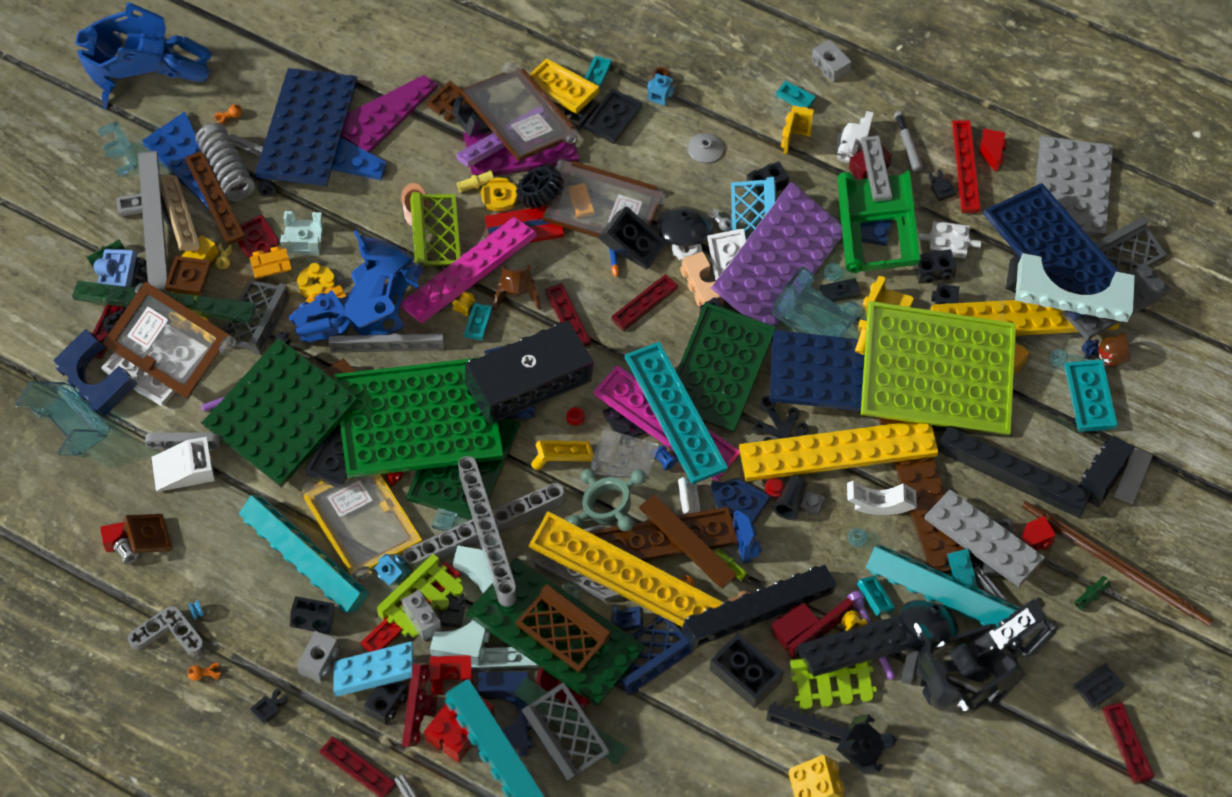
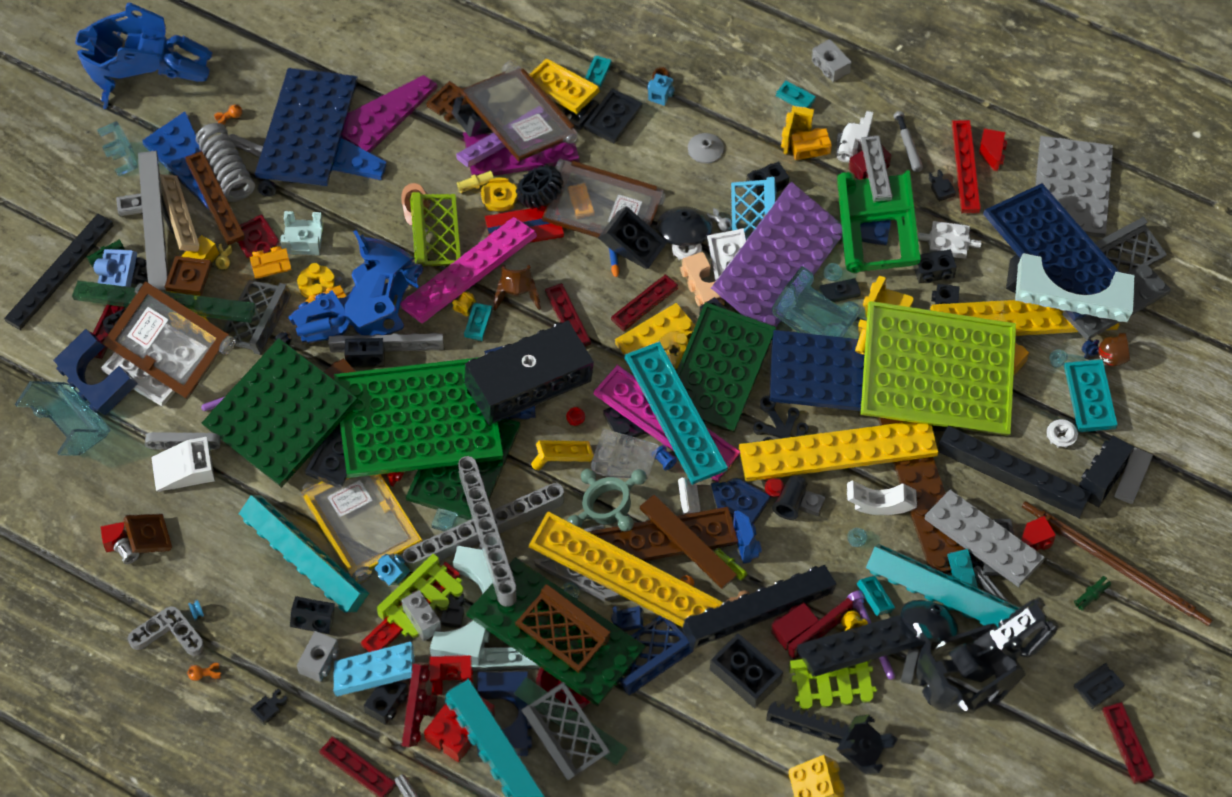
none -> black plate [4,213,113,330]
none -> black brick [344,338,385,367]
none -> yellow plate [615,303,695,355]
none -> yellow plate [658,332,689,371]
none -> light orange brick [790,128,831,161]
none -> white gear [1047,420,1078,449]

